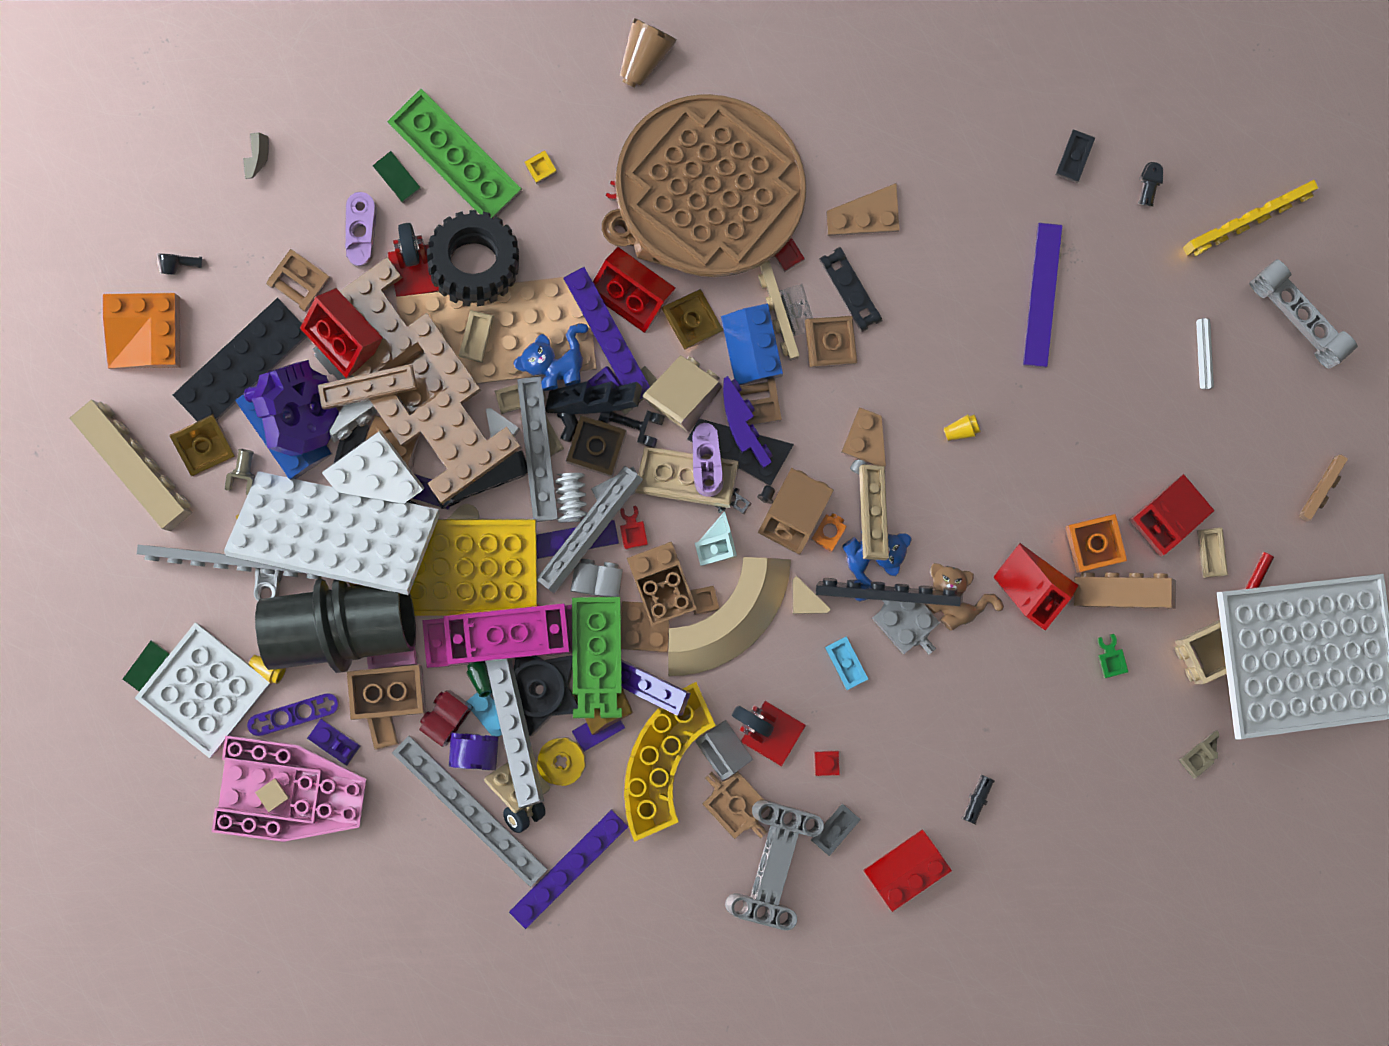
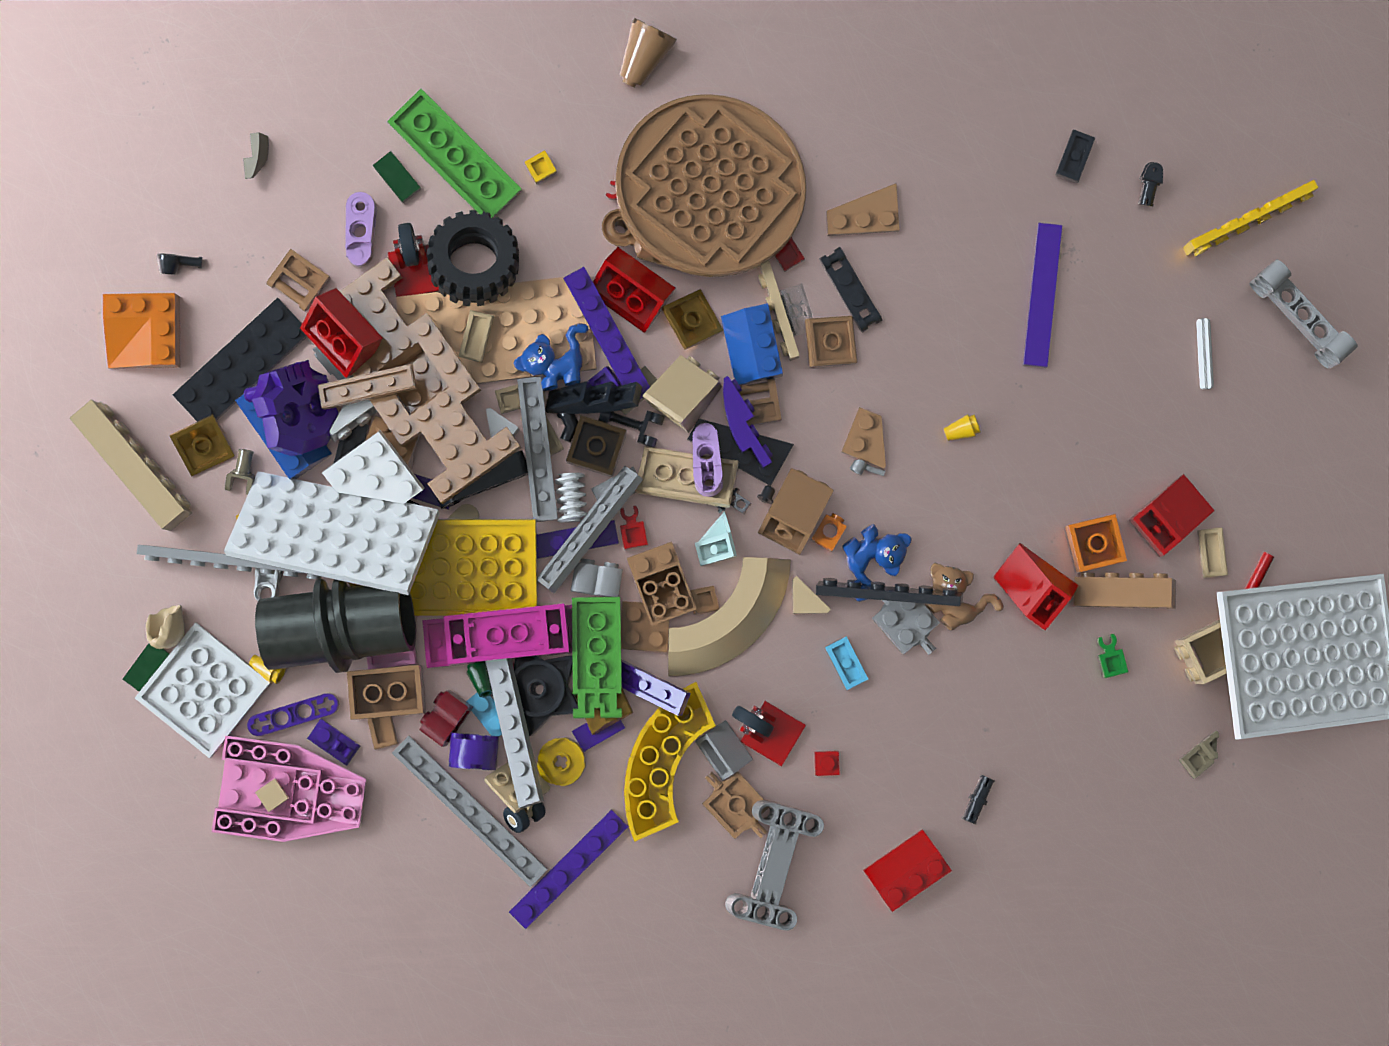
dark grey plate [811,804,861,856] -> none
tan tile [859,464,889,560] -> none
medium nougat plate [1299,454,1348,521] -> none
none -> tan hair [146,605,184,649]

